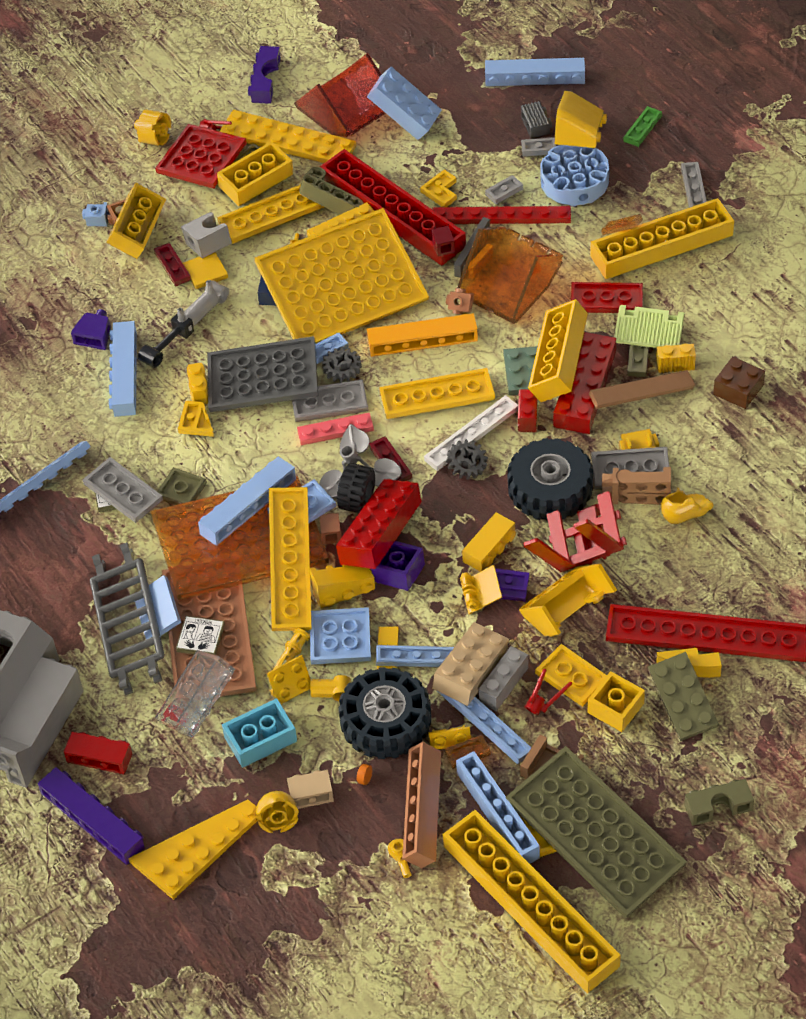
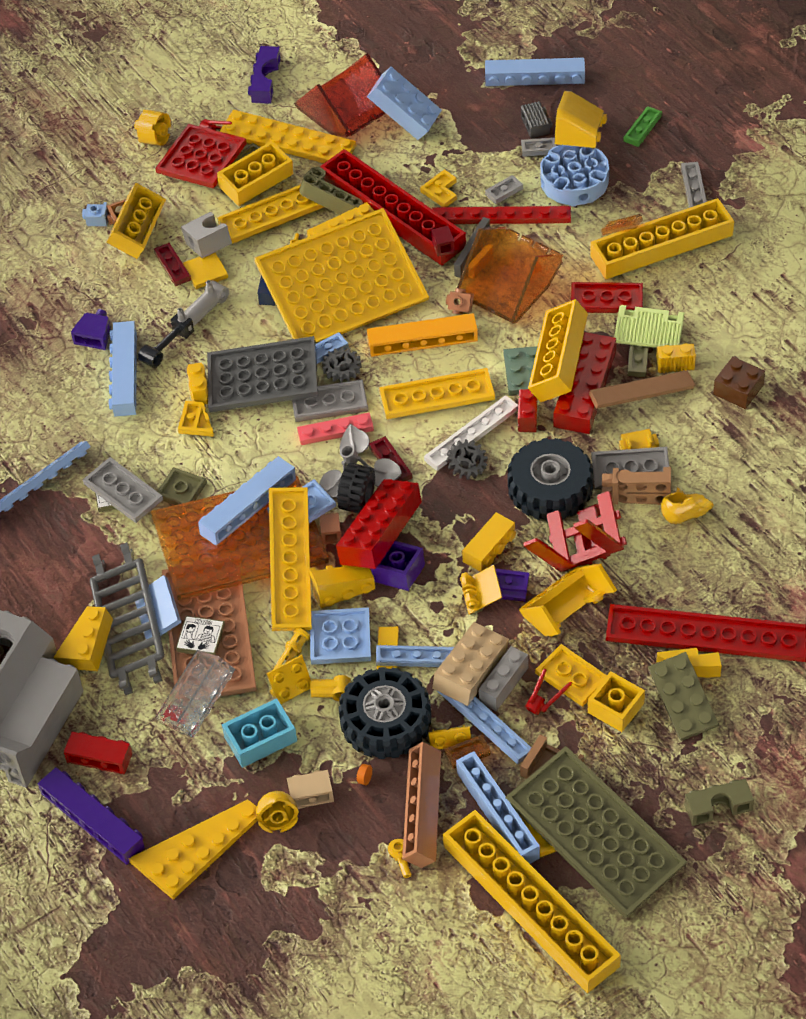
none -> yellow wedge [53,606,113,671]

